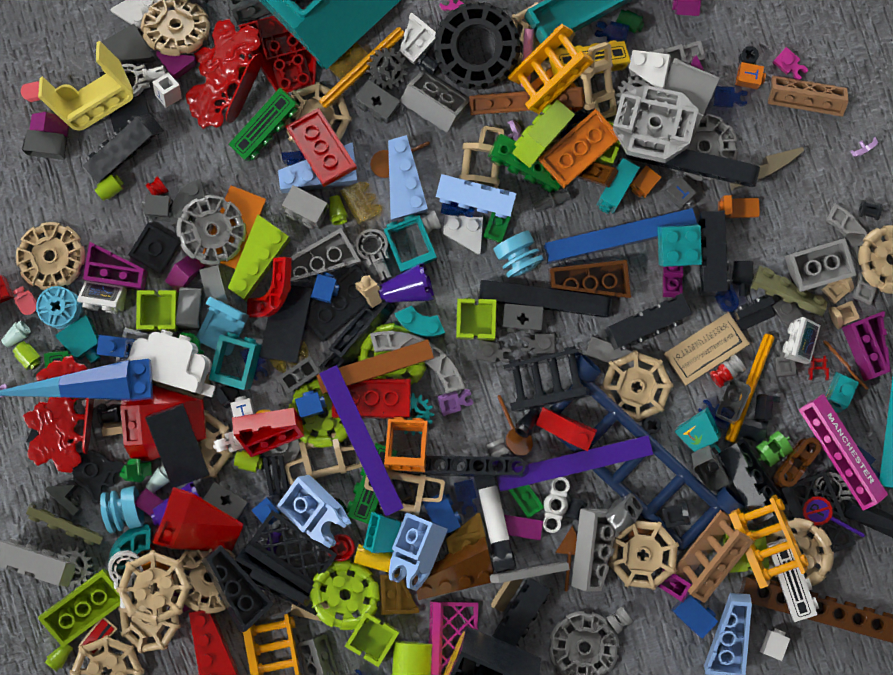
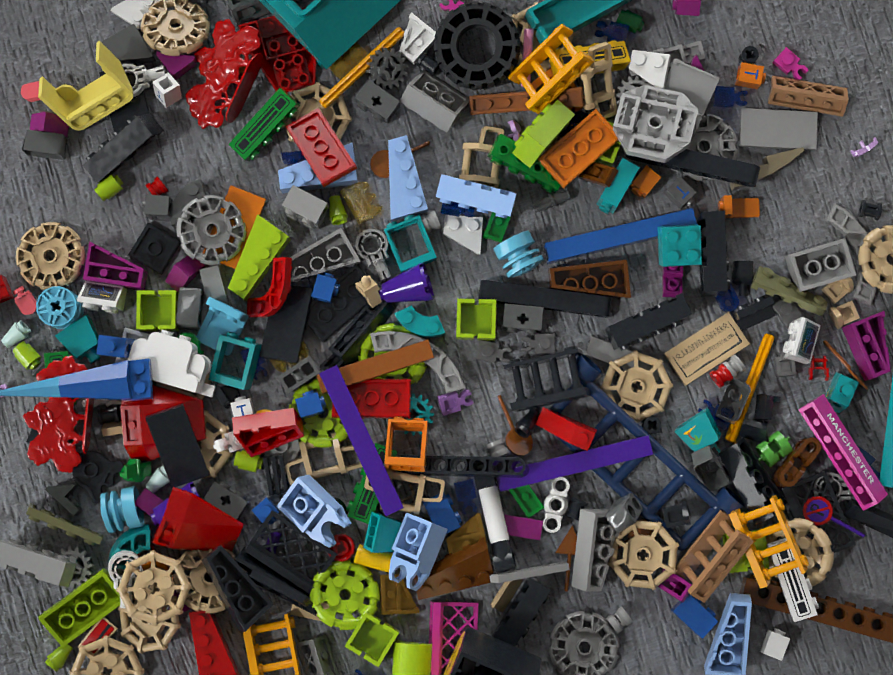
none -> light grey tile [739,108,818,151]

